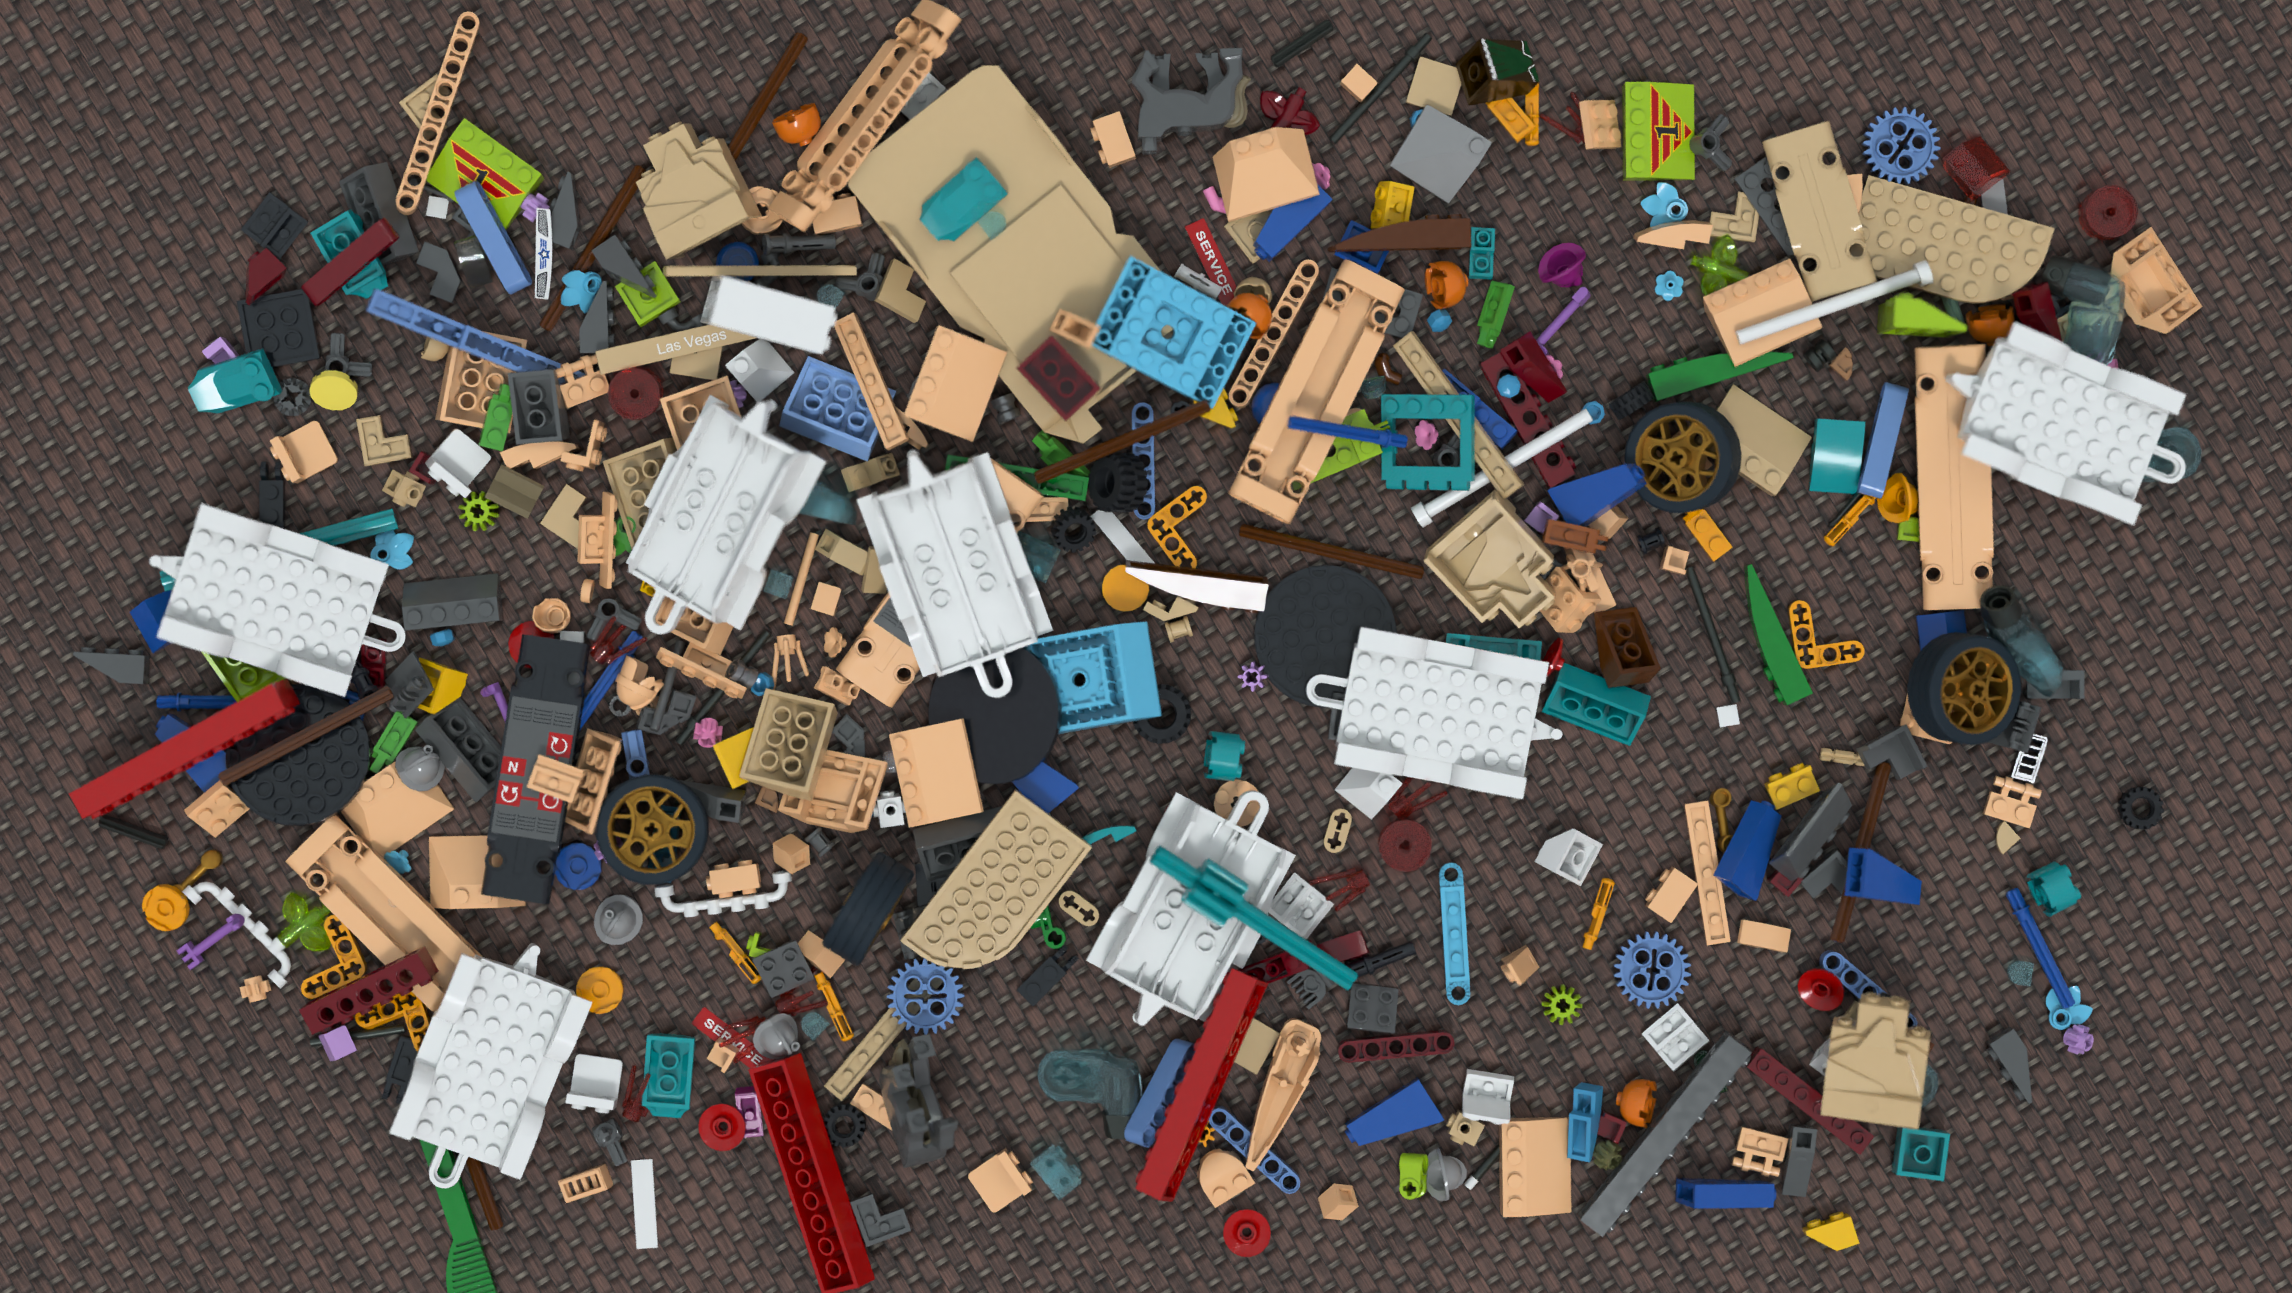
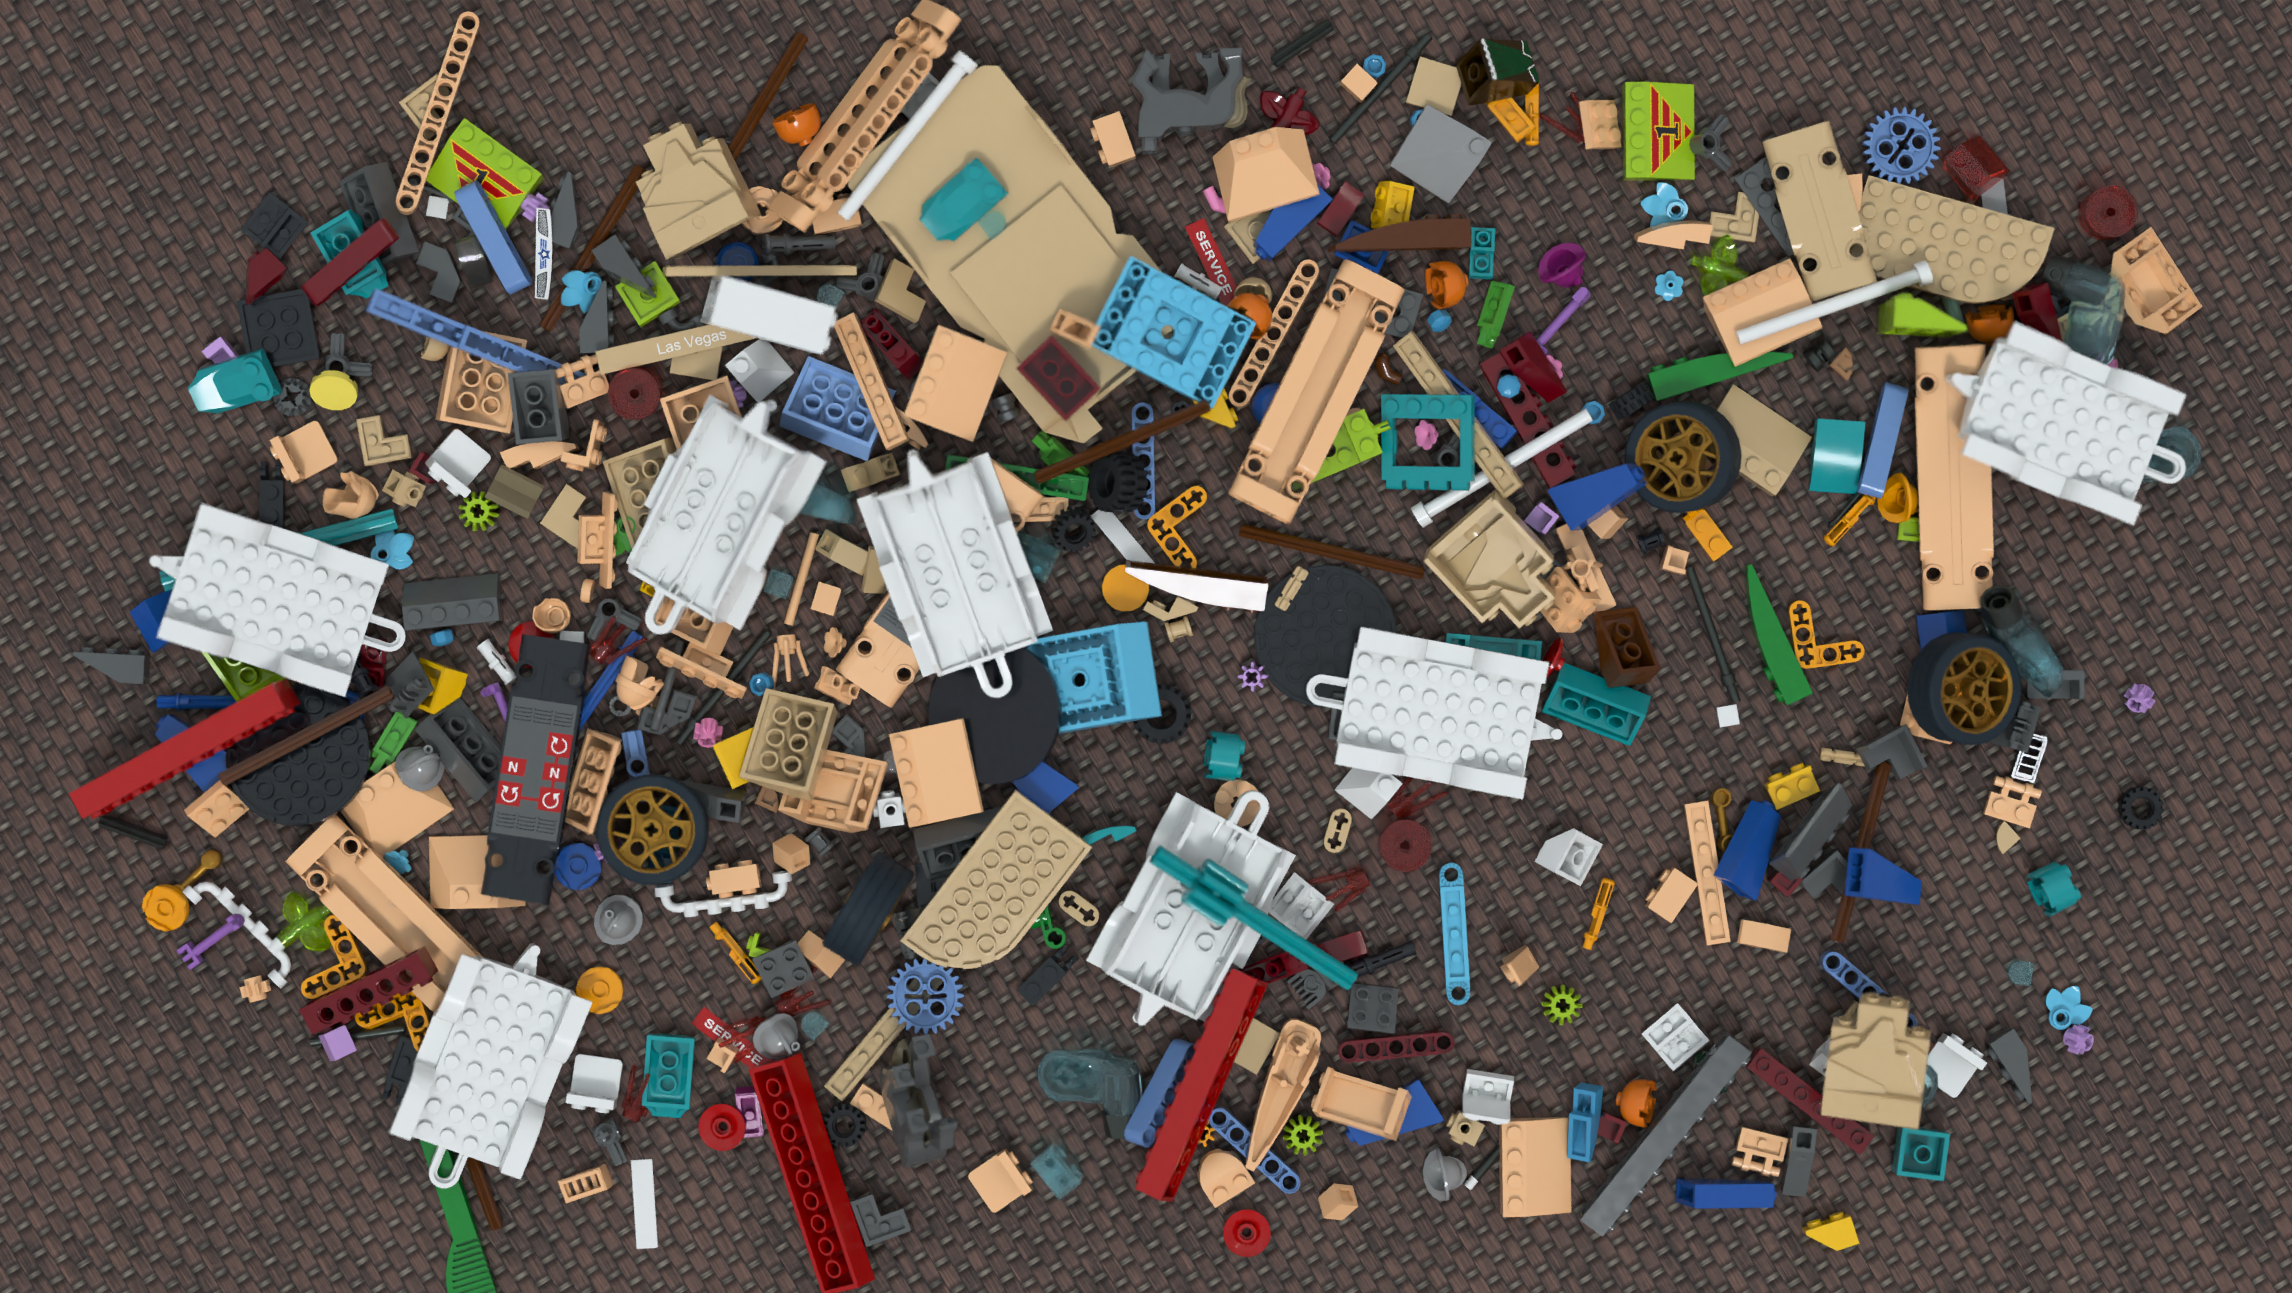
bright green hinge [478,384,512,451] -> none
light nougat plate [527,755,585,803] -> none
flat silver wheel [725,659,758,690] -> none
light orange piece [814,972,854,1041] -> none
blue axle [1287,416,1408,448] -> none
clear light blue tile [1360,376,1387,399] -> none
lime piece [1399,1153,1428,1200] -> none
dark orange hinge [1542,519,1609,554] -> none
olive gear [1593,1140,1622,1171] -> none
medium blue gear [1613,931,1691,1009] -> none
red dish [1798,969,1845,1011] -> none
blue axle [2006,888,2075,1009] -> none
none -> light nougat helmet [323,471,379,519]
none -> white pin [477,639,516,685]
none -> white piece [837,51,978,221]
none -> dark red slope [860,308,924,380]
none -> tan axle [1274,566,1308,611]
none -> lime gear [1283,1114,1323,1156]
none -> light nougat panel [1311,1067,1412,1141]
none -> dark red slope [1317,181,1364,237]
none -> dark azure tile [1363,54,1386,79]
none -> white bracket [1925,1033,1987,1098]
none -> lavender gear [2124,683,2156,713]

